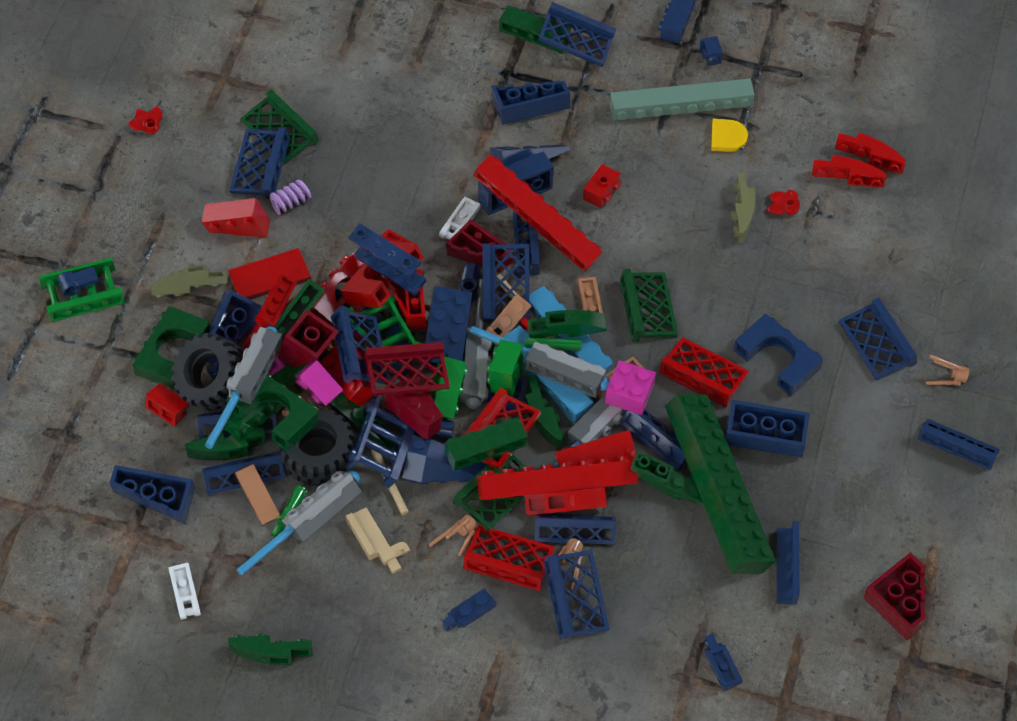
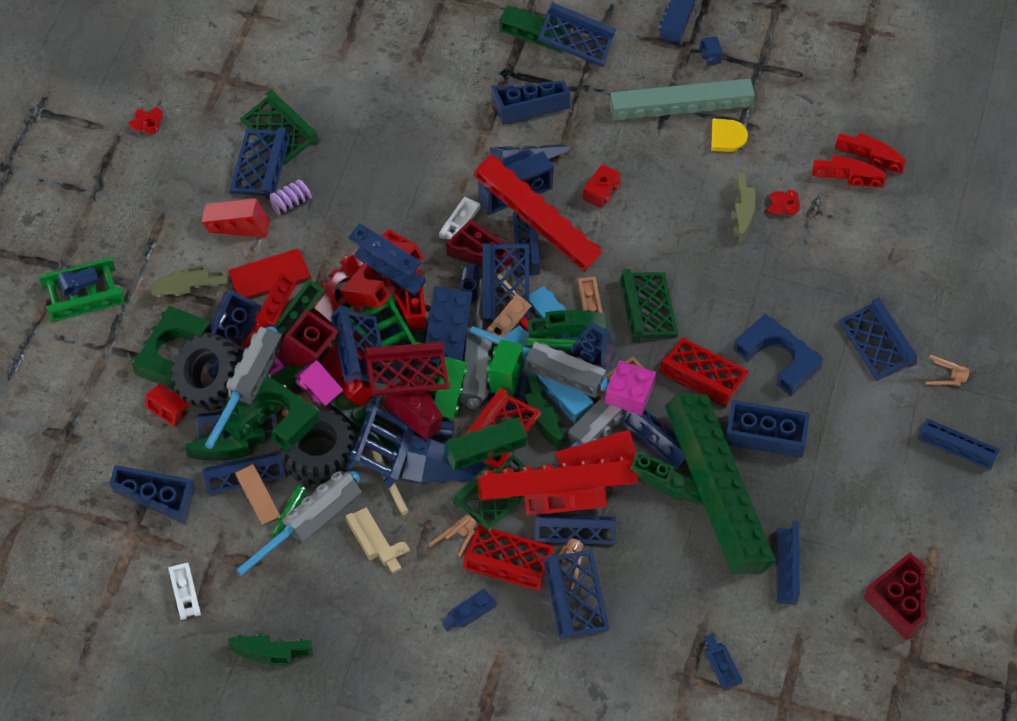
none -> dark blue wedge [570,322,616,371]

